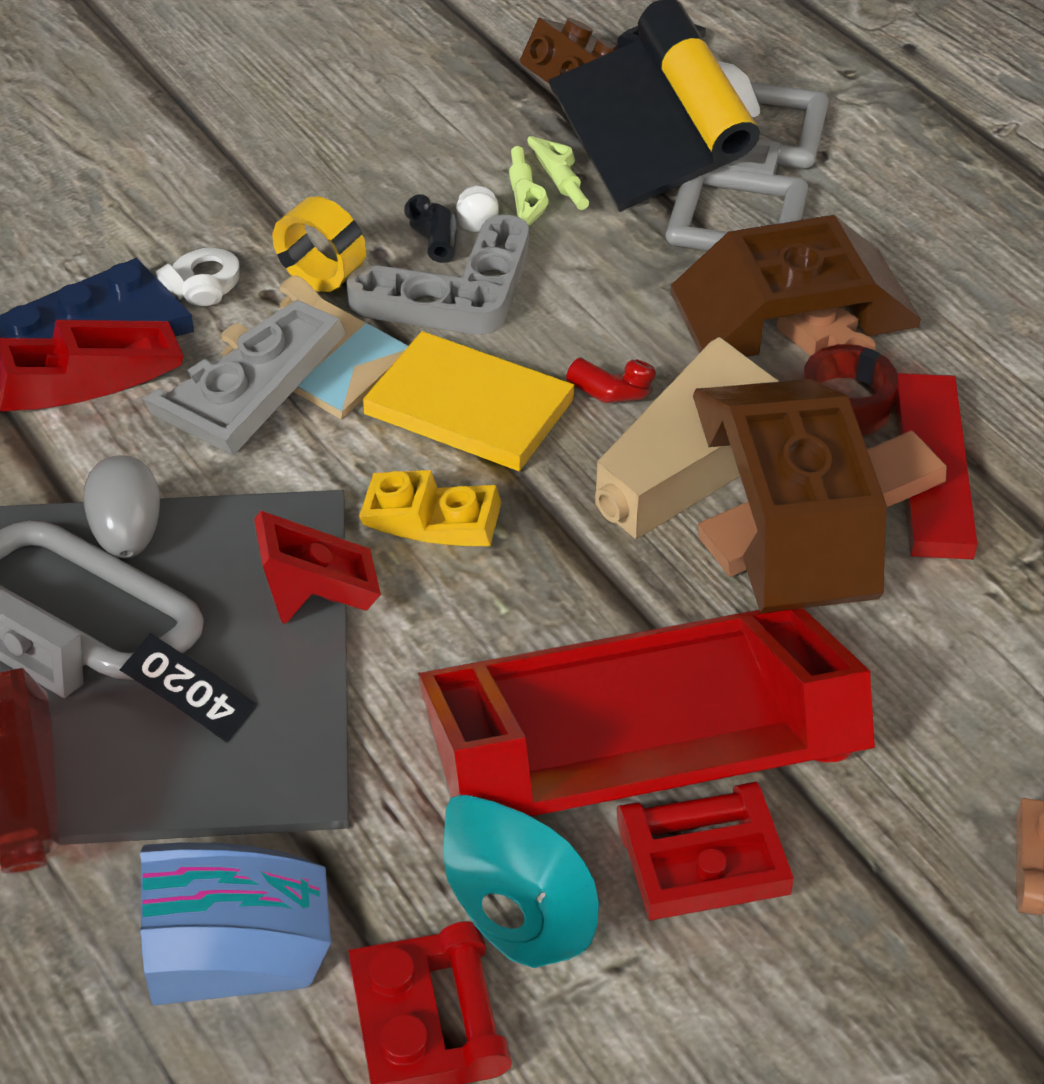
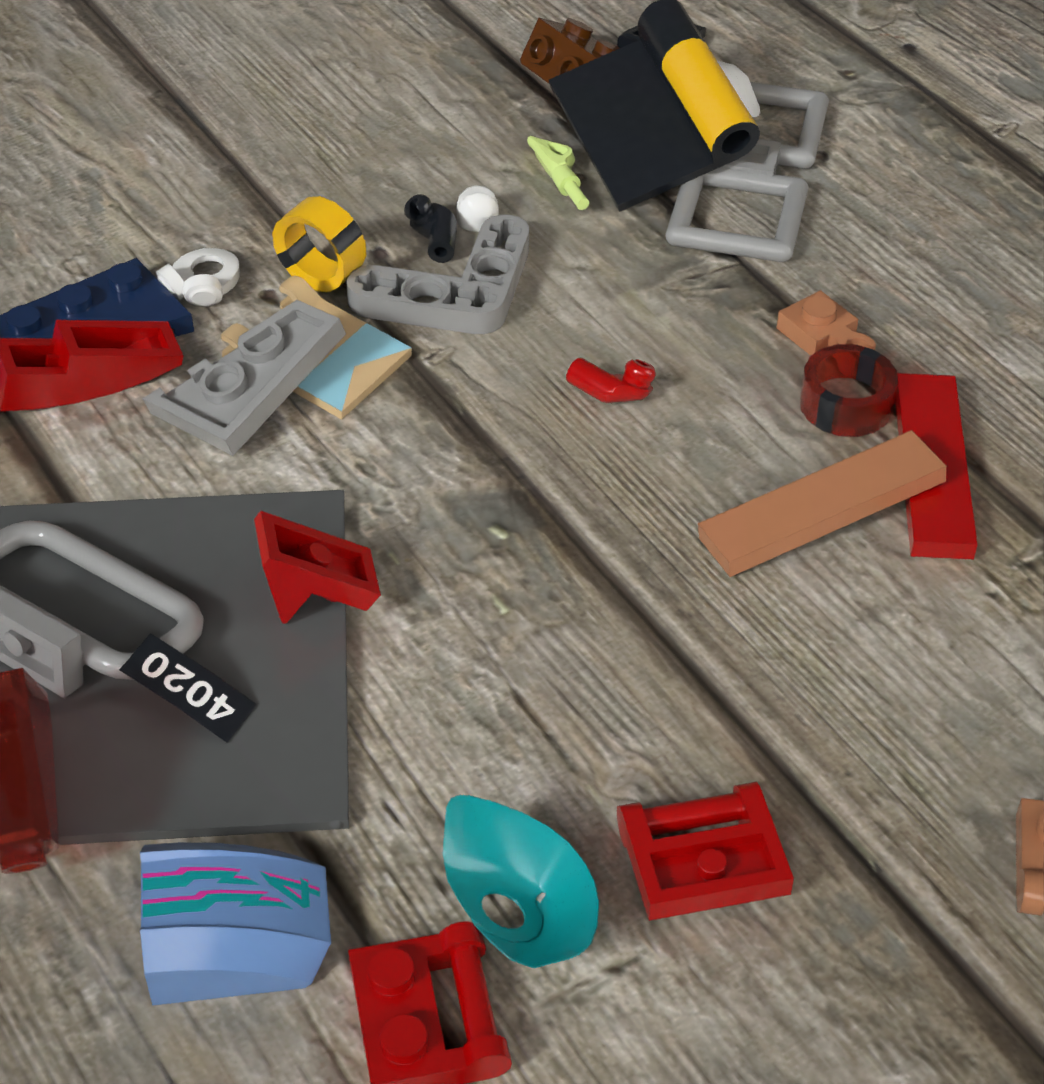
light grey animal [83,455,160,559] -> none
yellow slope [359,470,502,546] -> none
yellow tile [363,331,574,472] -> none
red slope [418,608,875,817] -> none
yellowish green hand [509,146,549,226] -> none
tan slope [595,337,779,539] -> none
reddish brown slope [671,215,921,357] -> none
reddish brown slope [693,379,887,613] -> none

